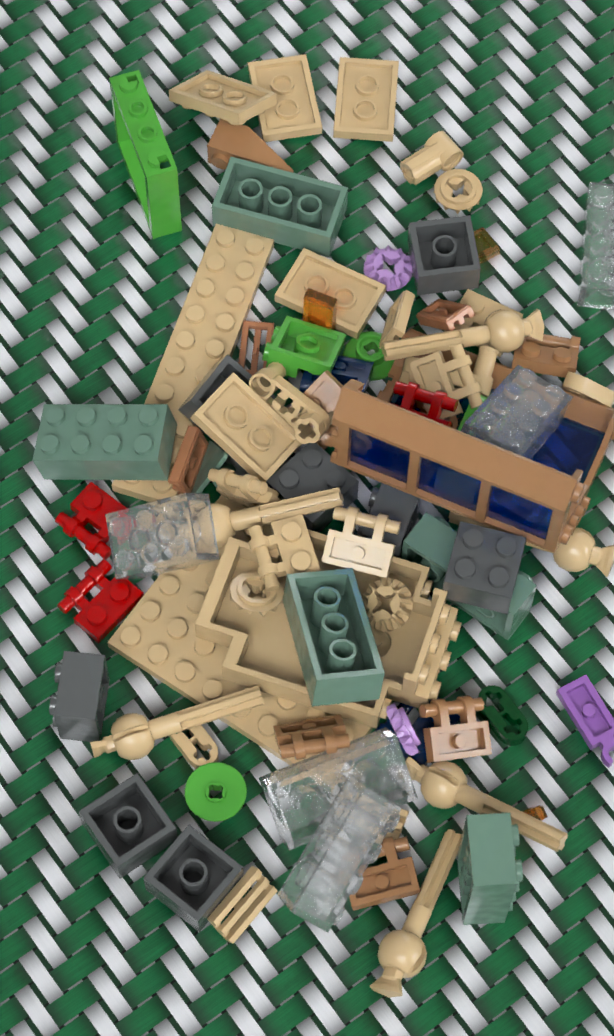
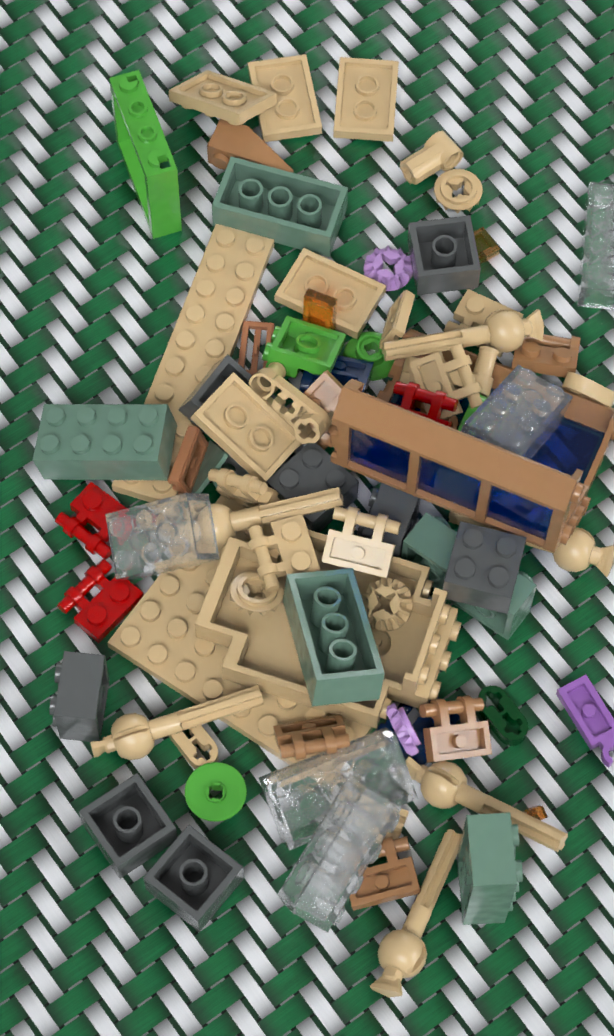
tan tile [207,866,278,944] -> none
nougat tile [416,299,475,331] -> none

